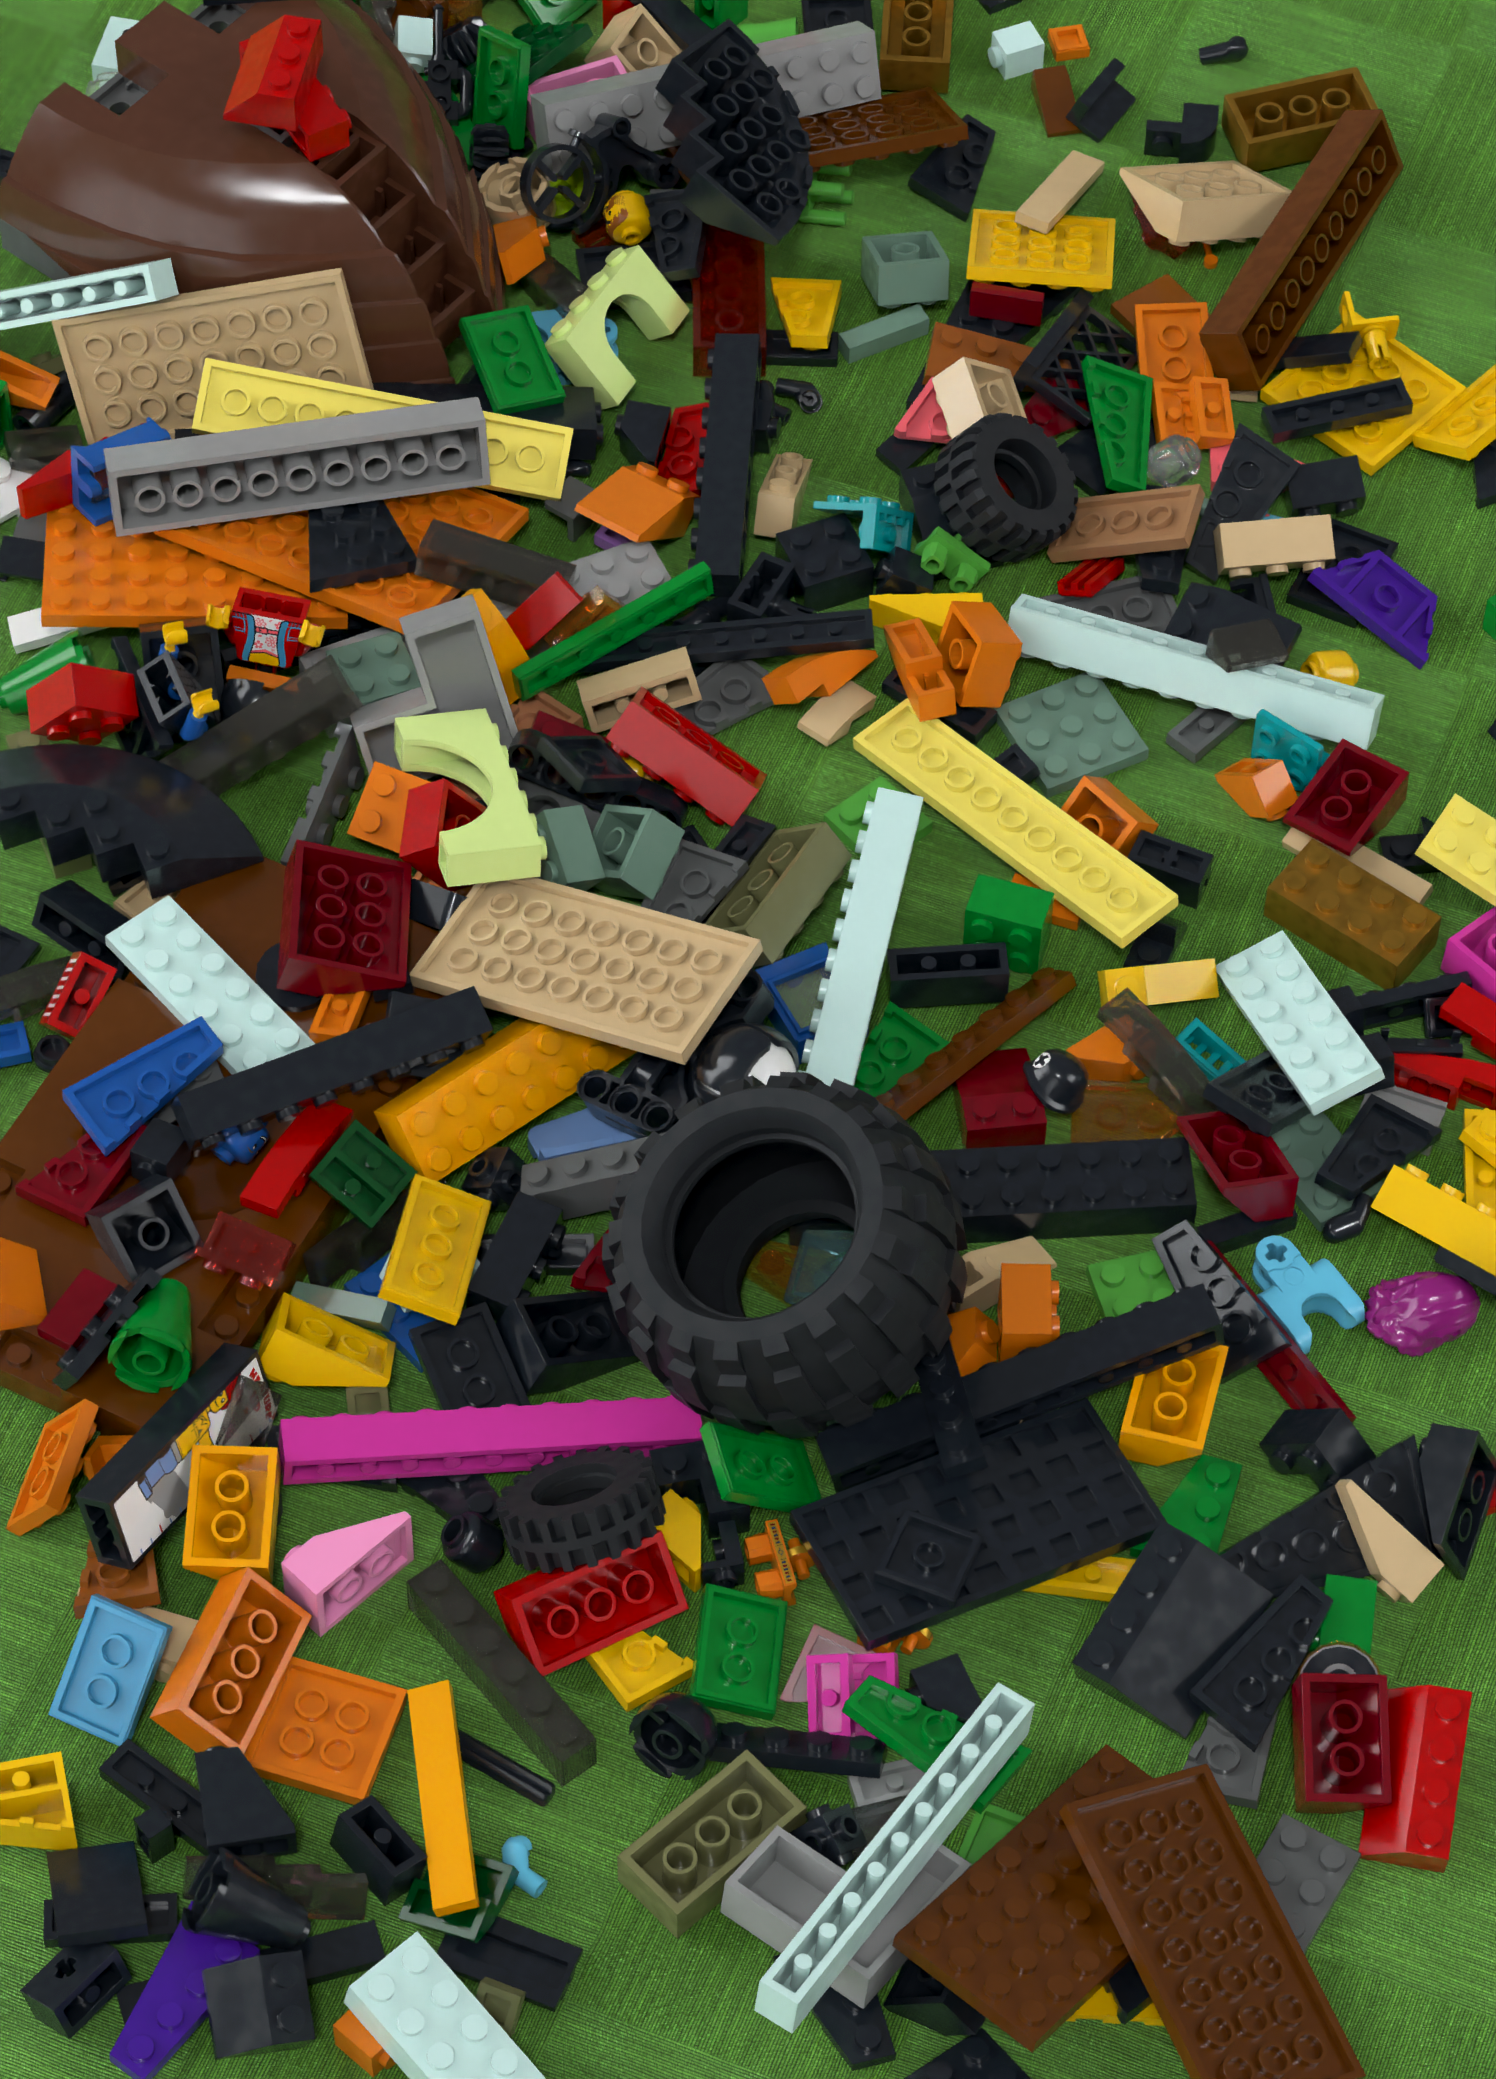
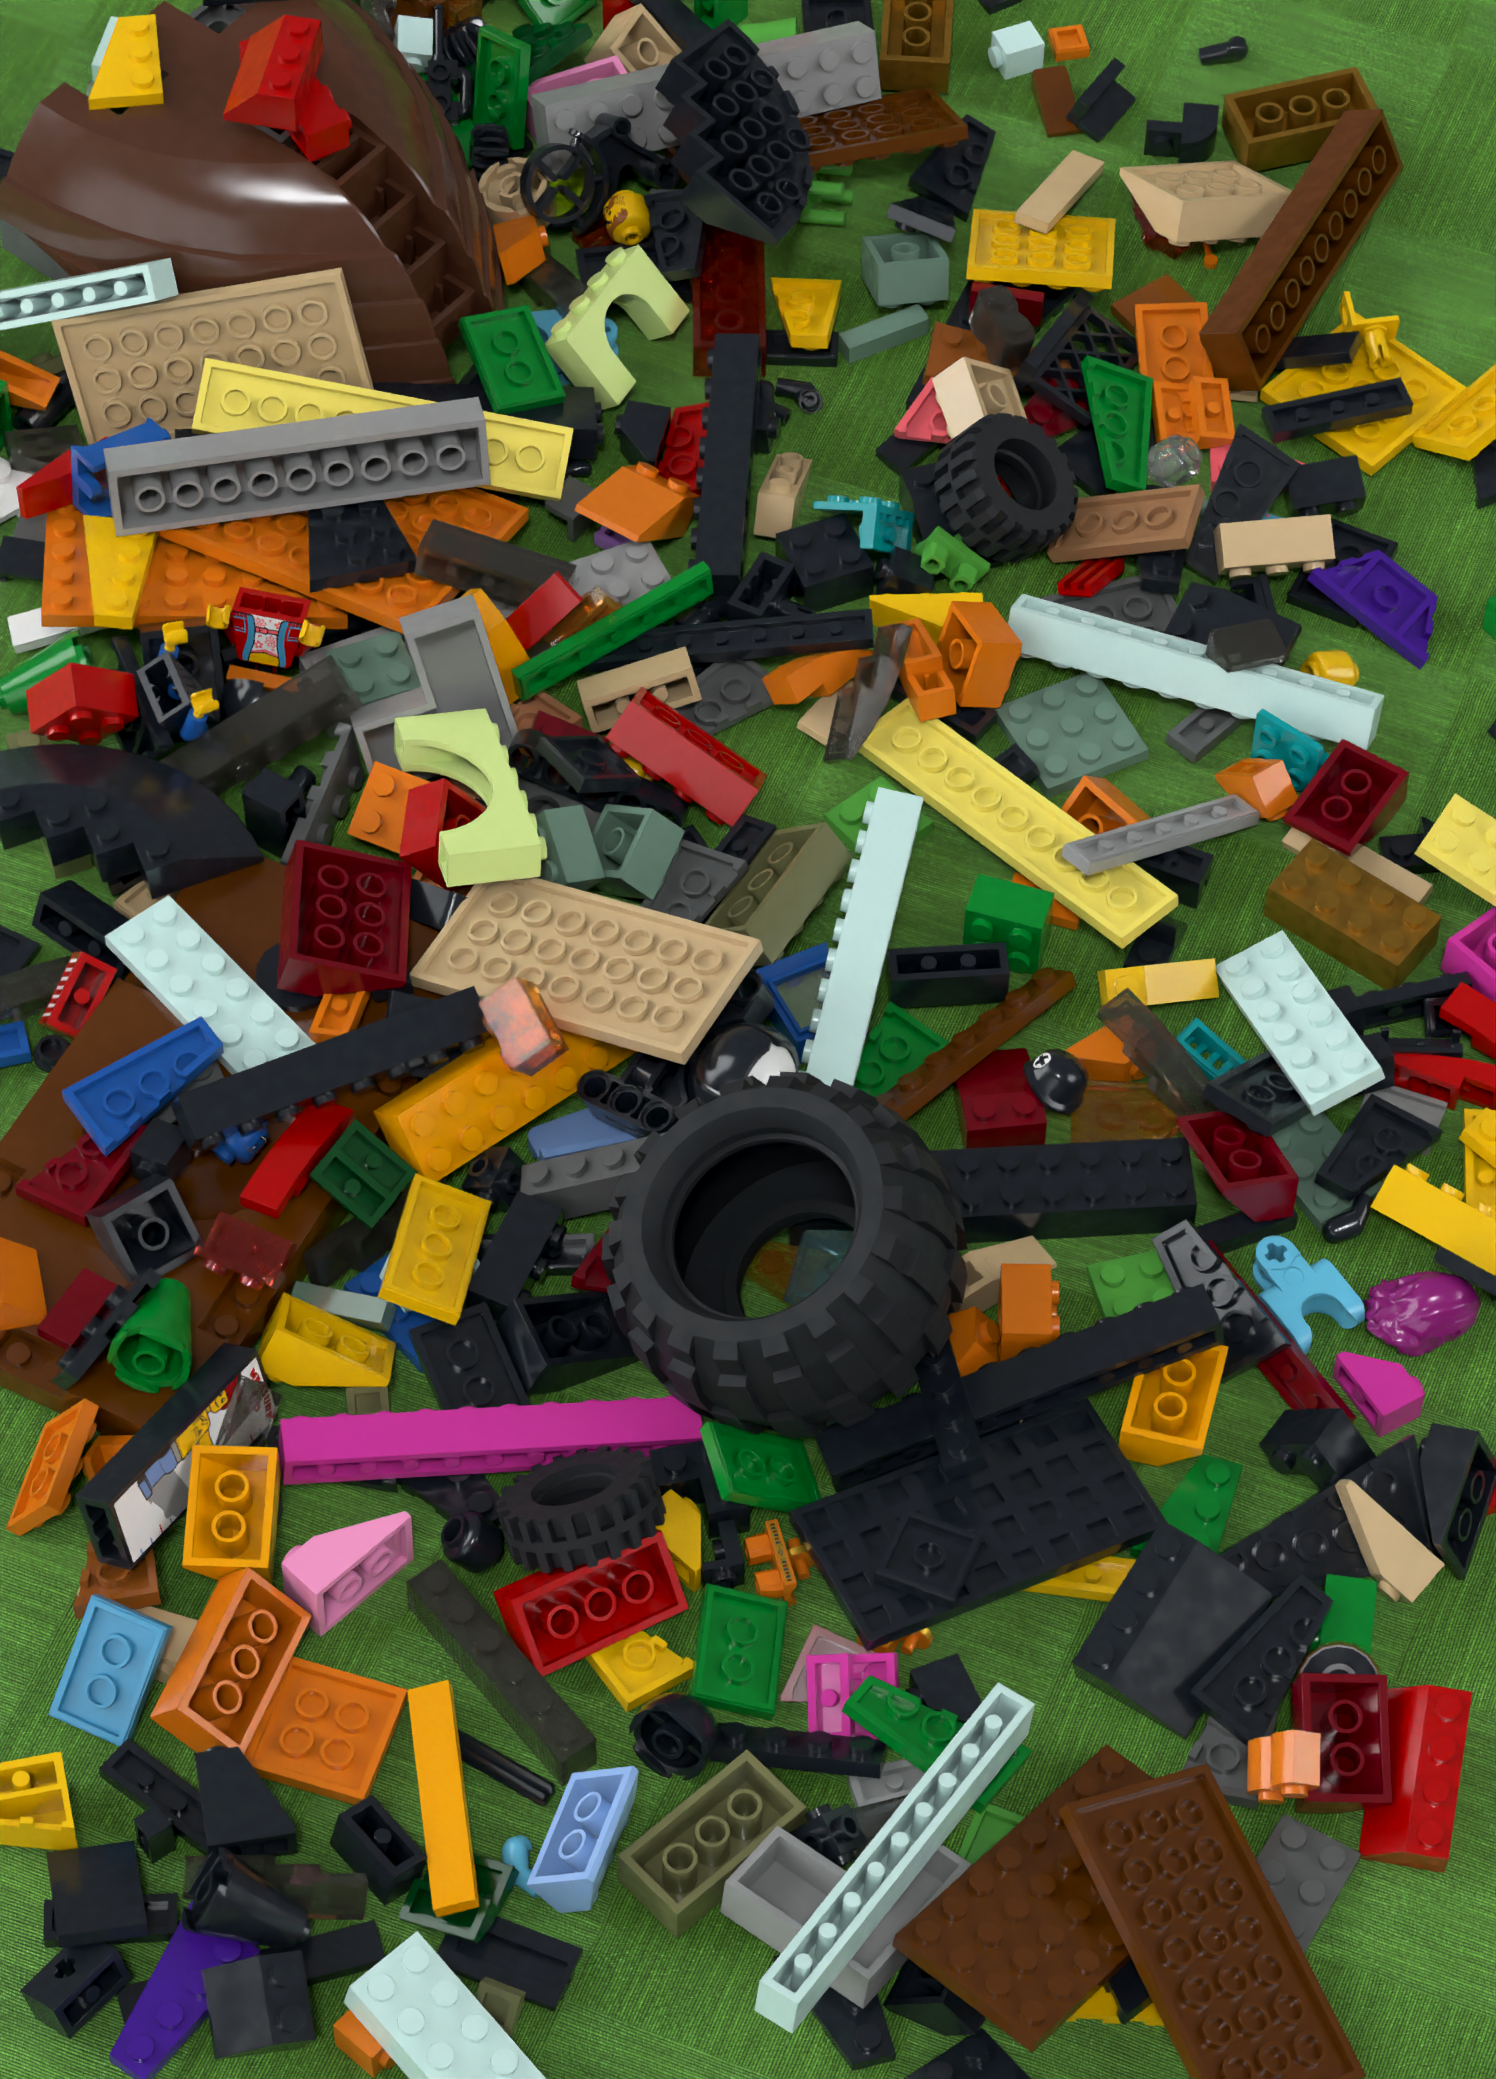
none -> yellow wing [83,515,158,630]
none -> yellow wing [88,14,164,110]
none -> black brick [242,765,316,858]
none -> clear orange brick [478,976,570,1076]
none -> light blue slope [526,1766,639,1913]
none -> clear smoke slope [823,623,913,764]
none -> black wing [886,196,956,242]
none -> clear smoke brick [969,285,1035,371]
none -> light grey tile [1061,794,1260,875]
none -> orange brick [1247,1730,1321,1805]
none -> dark pink slope [1332,1351,1425,1438]

